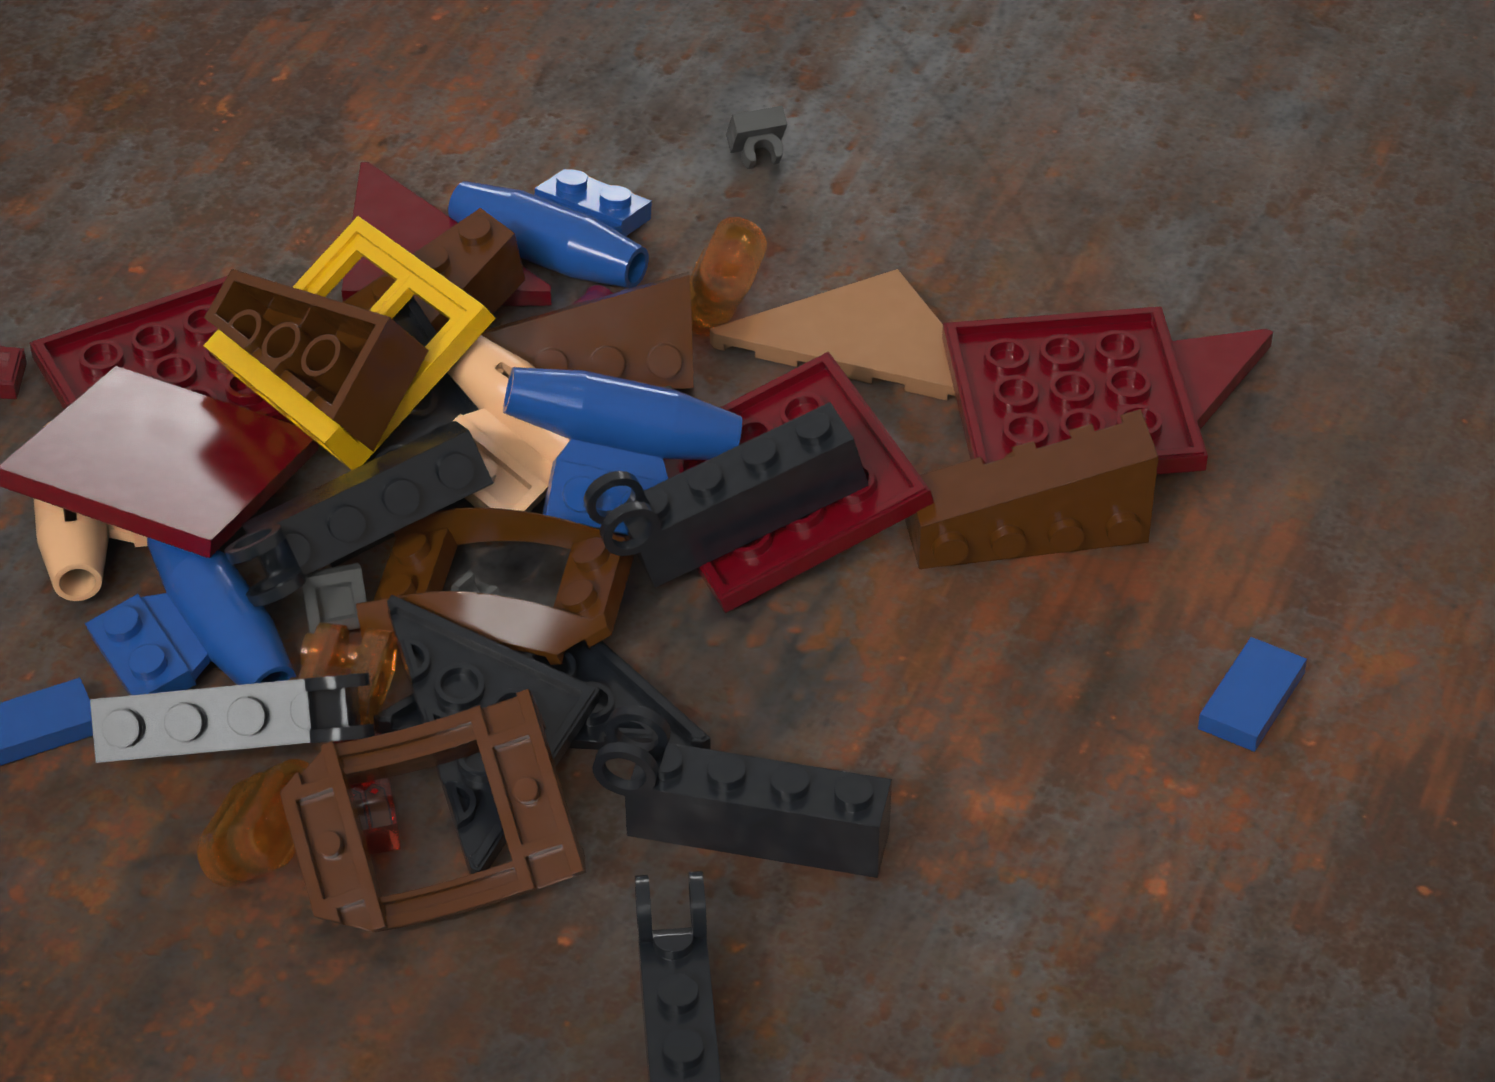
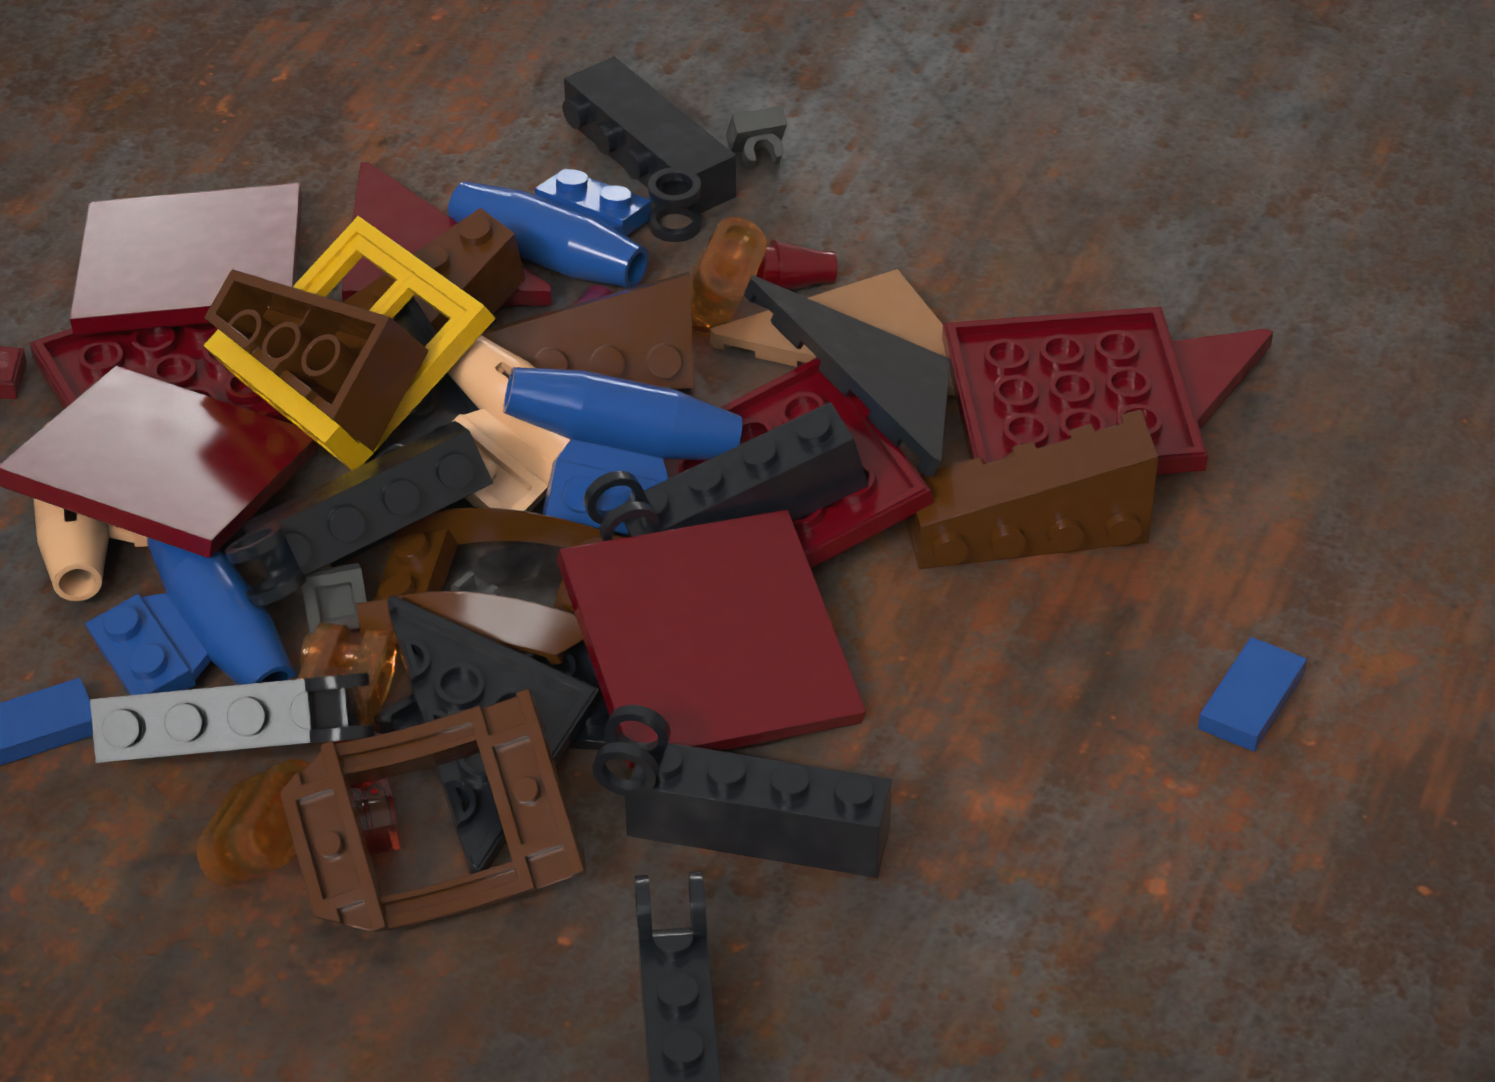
none -> tile [70,183,302,335]
none -> dark red tile [557,510,866,769]
none -> black hinge [562,56,736,242]
none -> black tile [743,275,950,477]
none -> dark red cone [755,240,838,291]

